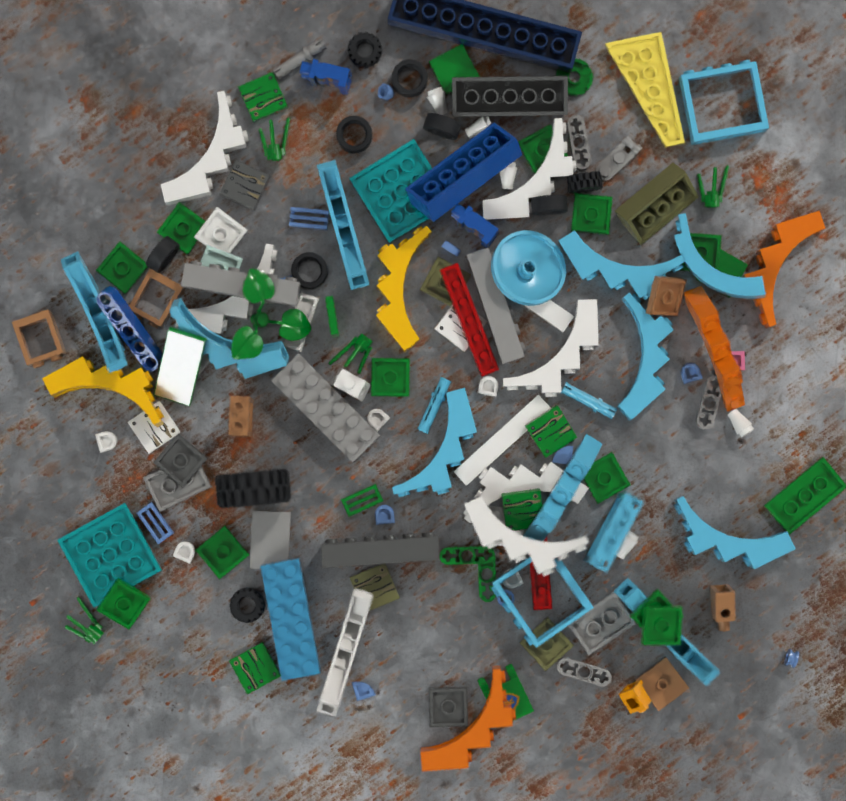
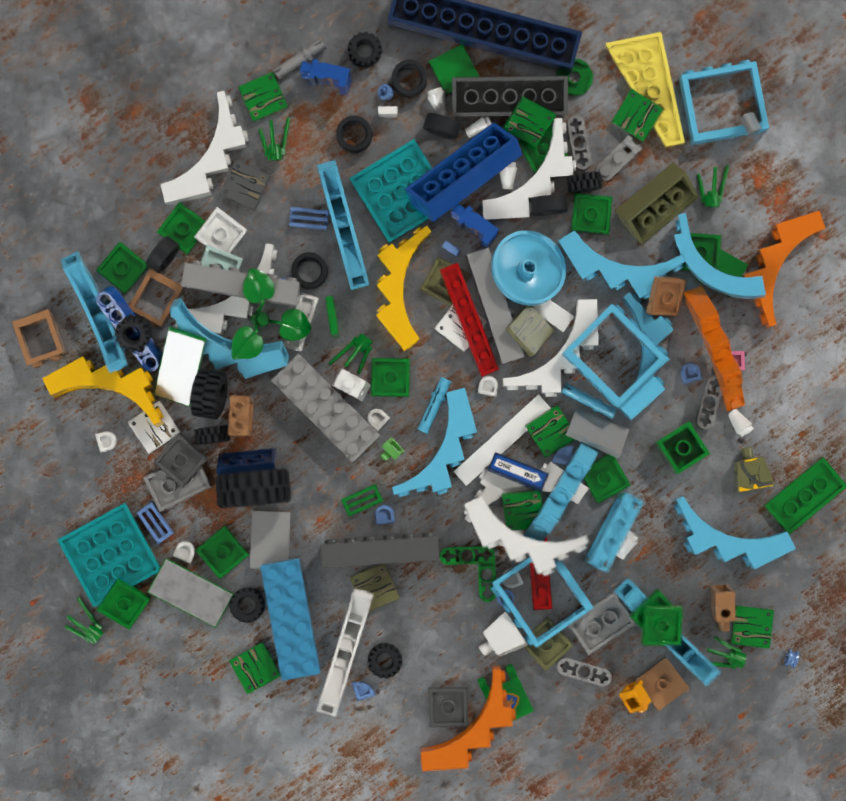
none -> black tyre [115,314,152,352]
none -> flat silver tile [147,558,234,628]
none -> black tyre [190,368,228,420]
none -> black tyre [194,425,231,445]
none -> dark blue tile [217,448,277,475]
none -> black tyre [367,643,402,679]
none -> white tile [378,106,397,118]
none -> bright green tile [380,437,405,461]
none -> white torso [479,612,528,657]
none -> tile [488,452,549,493]
none -> green tile [503,96,556,147]
none -> olive tile [505,305,554,357]
none -> medium azure window [562,304,667,408]
none -> light grey tile [566,406,629,458]
none -> green tile [611,89,664,142]
none -> green brick [654,421,710,475]
none -> green plant [706,636,746,670]
none -> green tile [731,605,774,649]
none -> olive torso [734,447,775,493]
none -> light grey slope [741,112,761,135]

